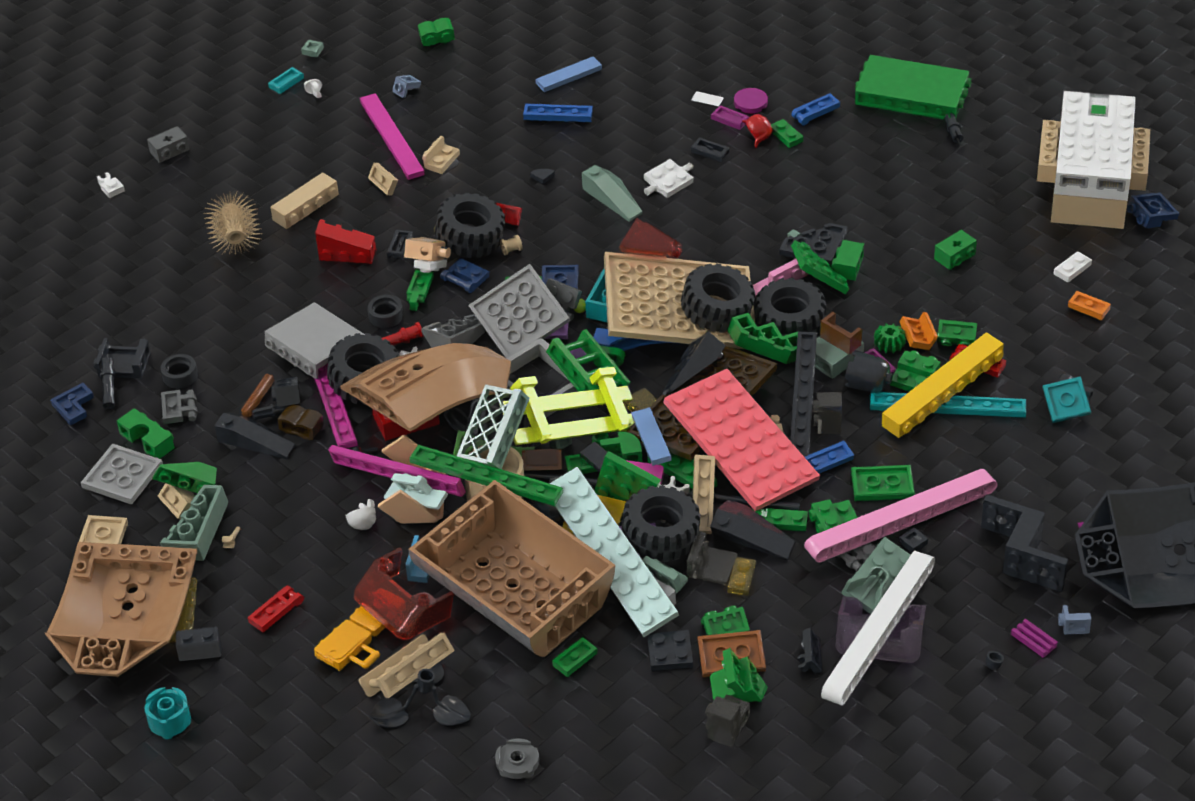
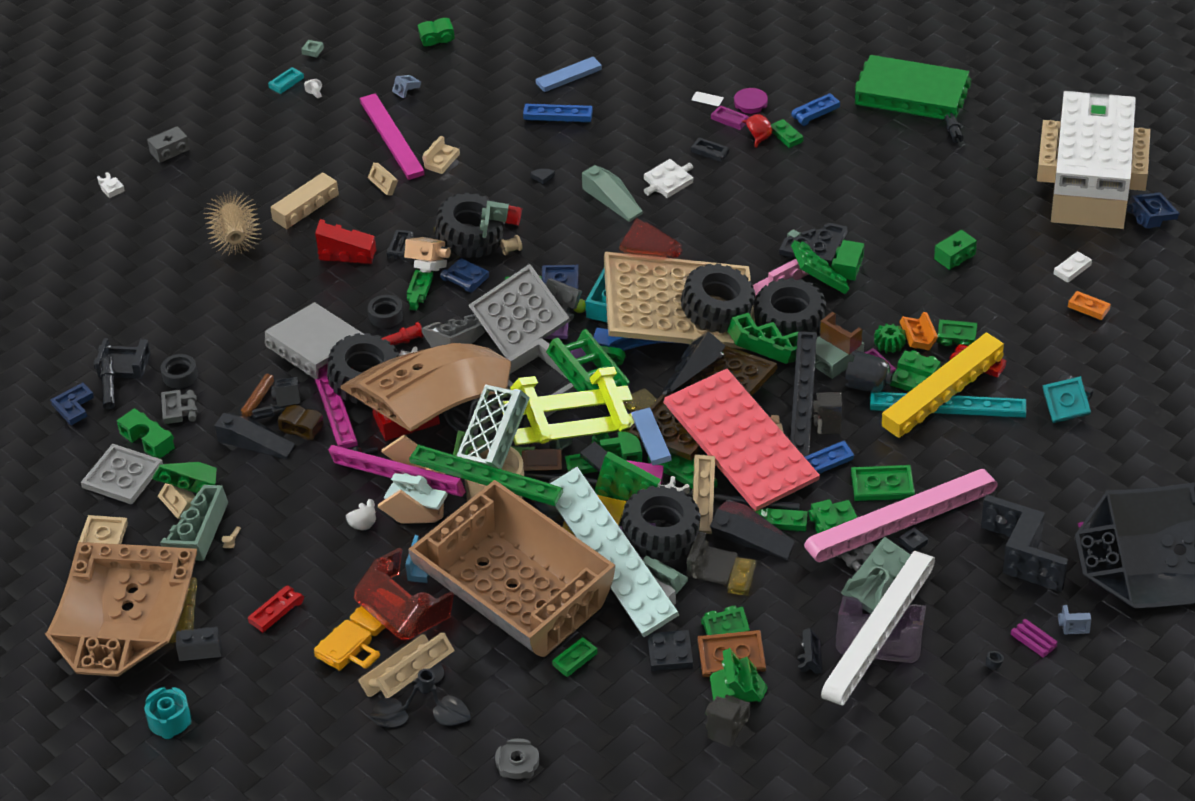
none -> sand green bracket [480,201,509,238]

